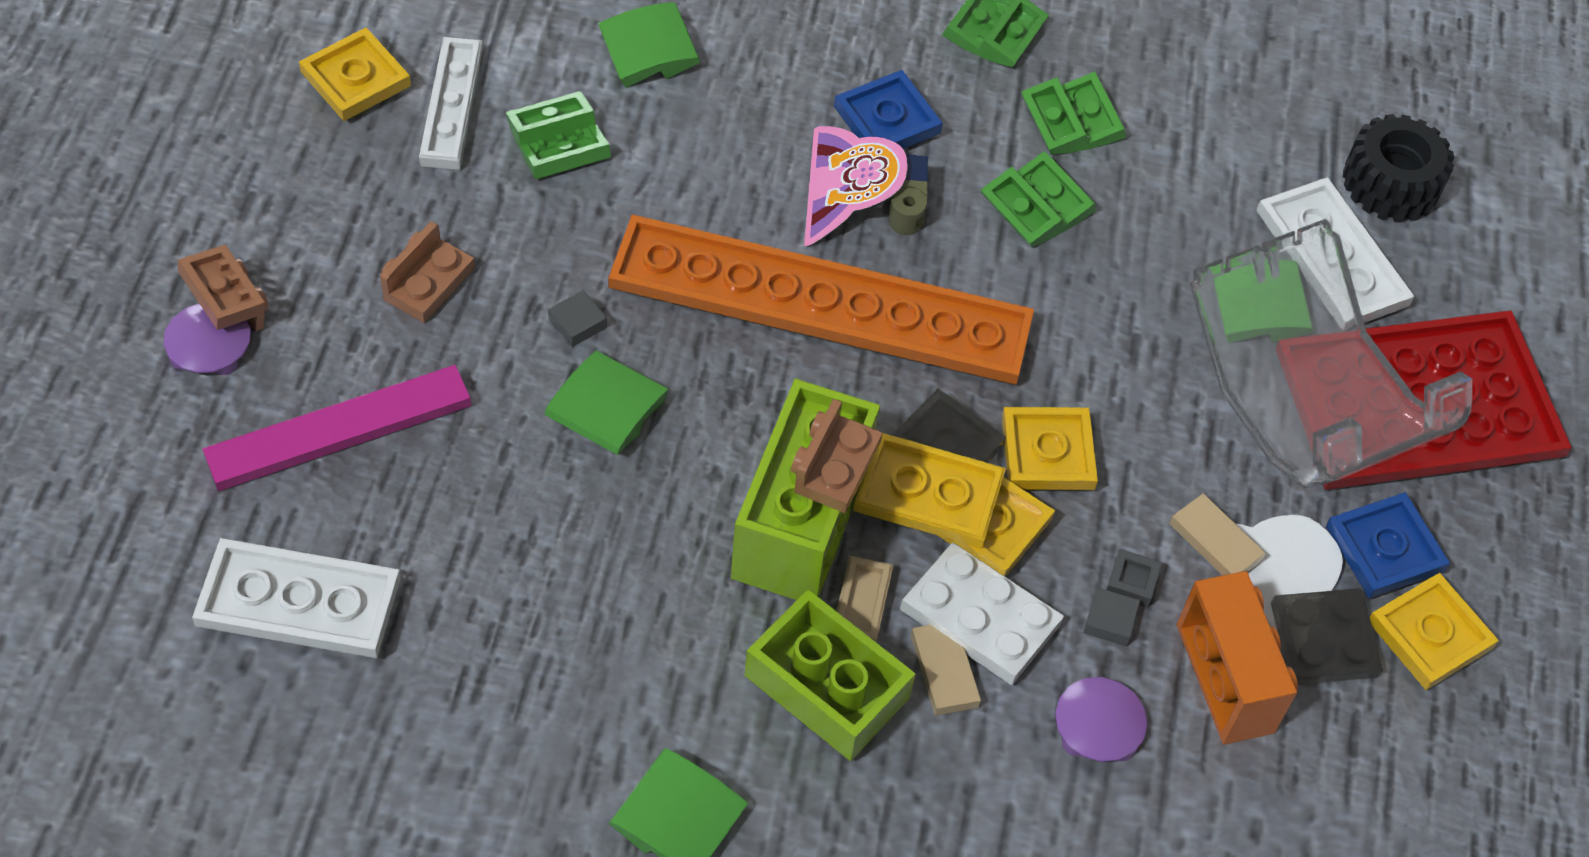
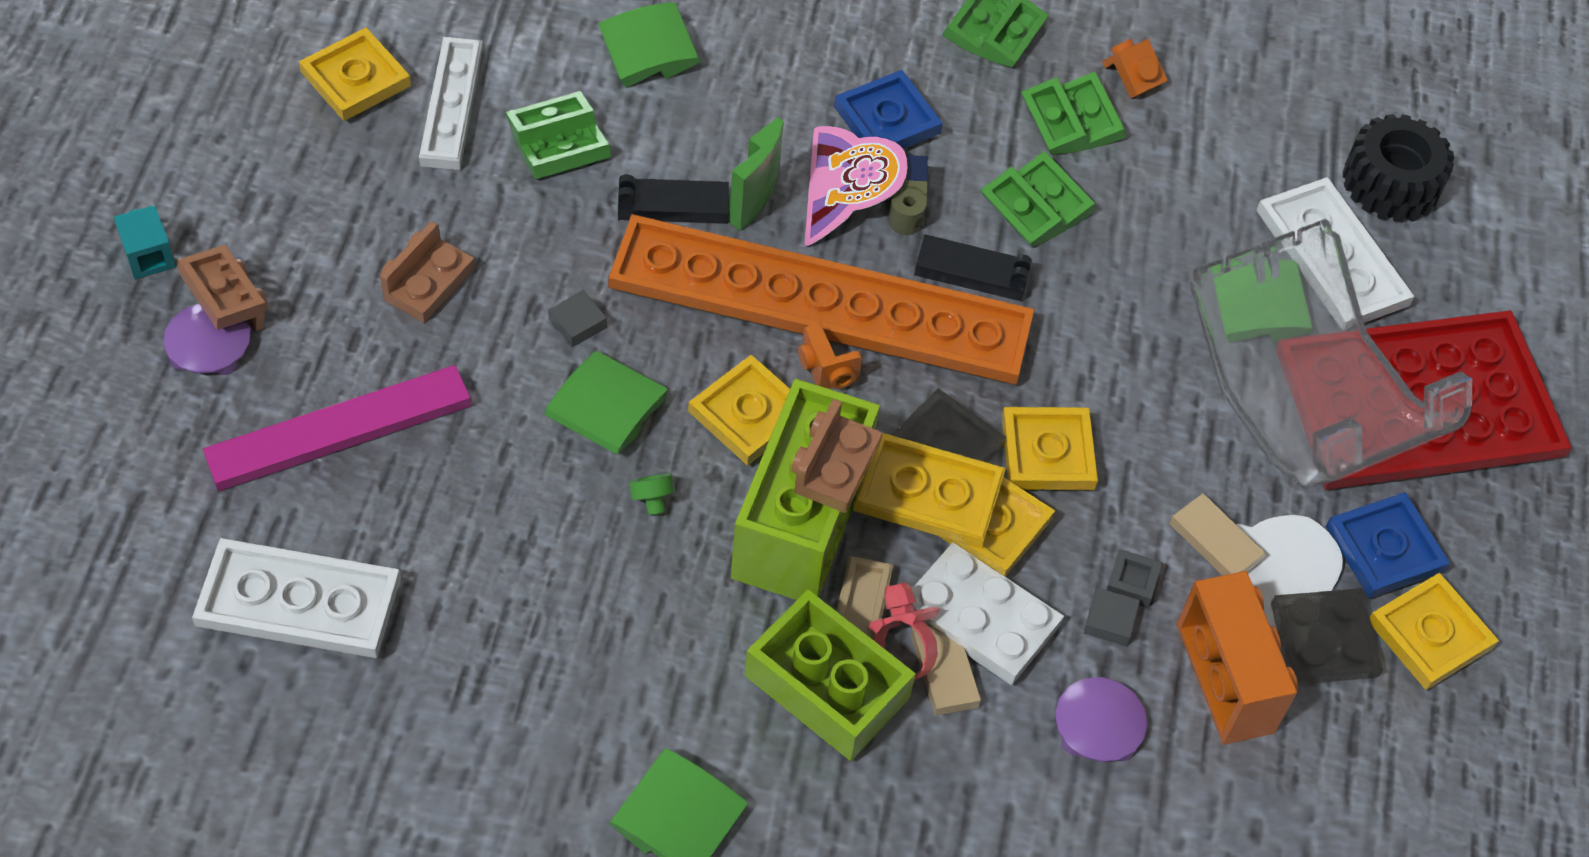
none -> teal brick [113,205,176,280]
none -> black hinge [618,174,729,224]
none -> bright green tile [628,473,675,515]
none -> yellow plate [688,354,790,466]
none -> bright green slope [729,117,784,231]
none -> orange bracket [798,323,862,389]
none -> coral piece [868,582,941,680]
none -> black hinge [914,234,1032,302]
none -> orange bracket [1102,38,1168,98]

